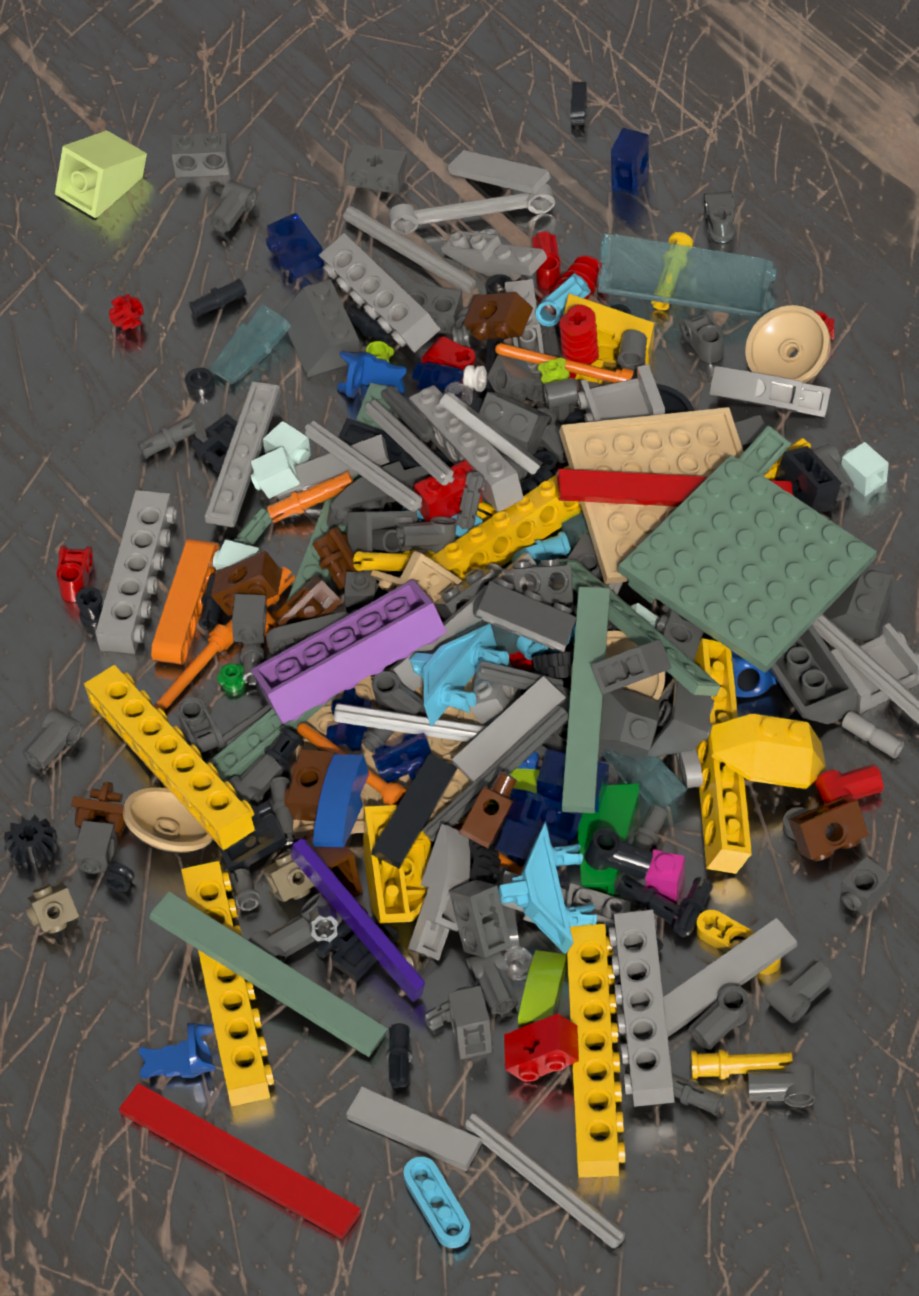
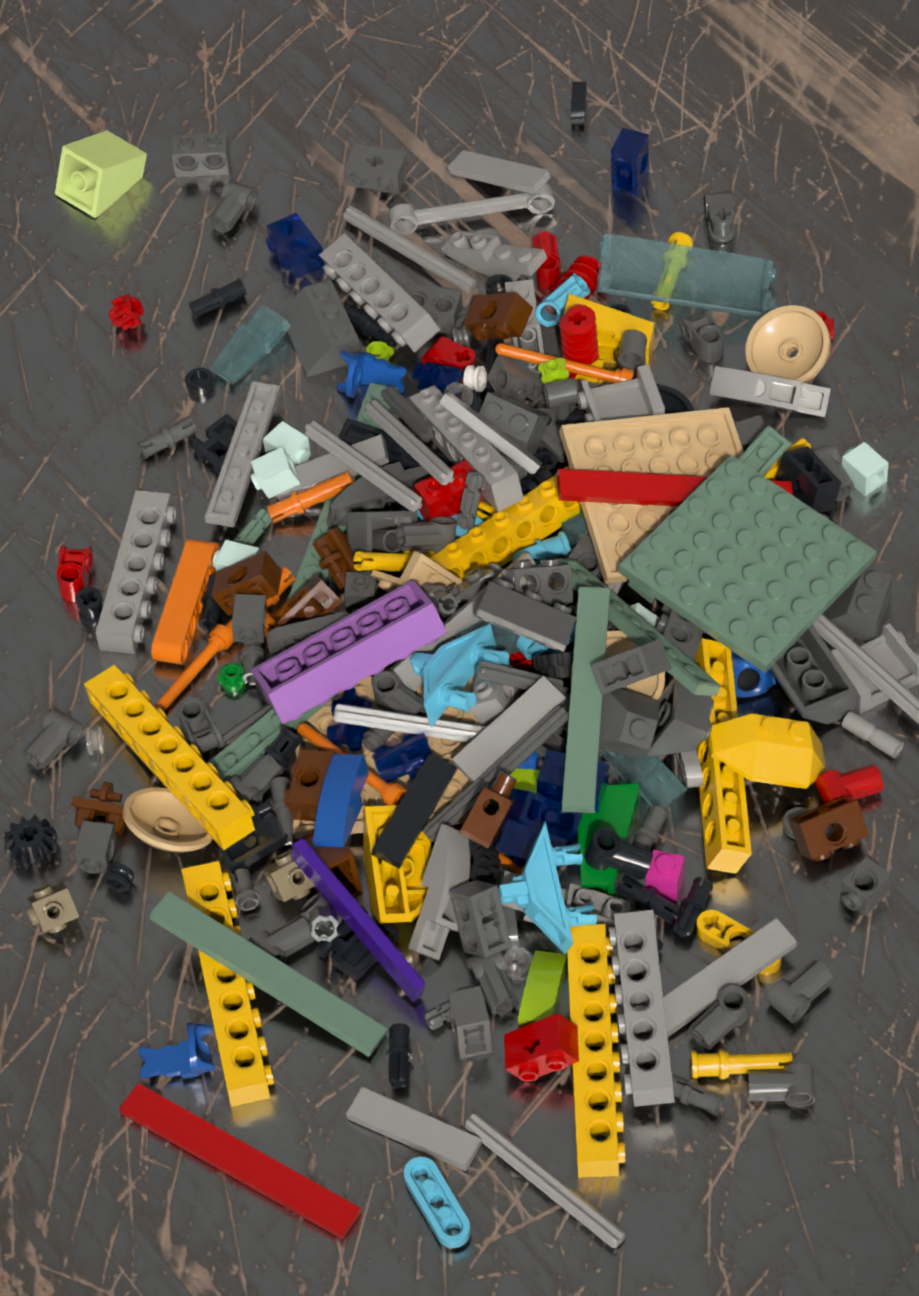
none -> clear bush [86,726,105,755]
none -> dark grey pin [421,583,458,614]

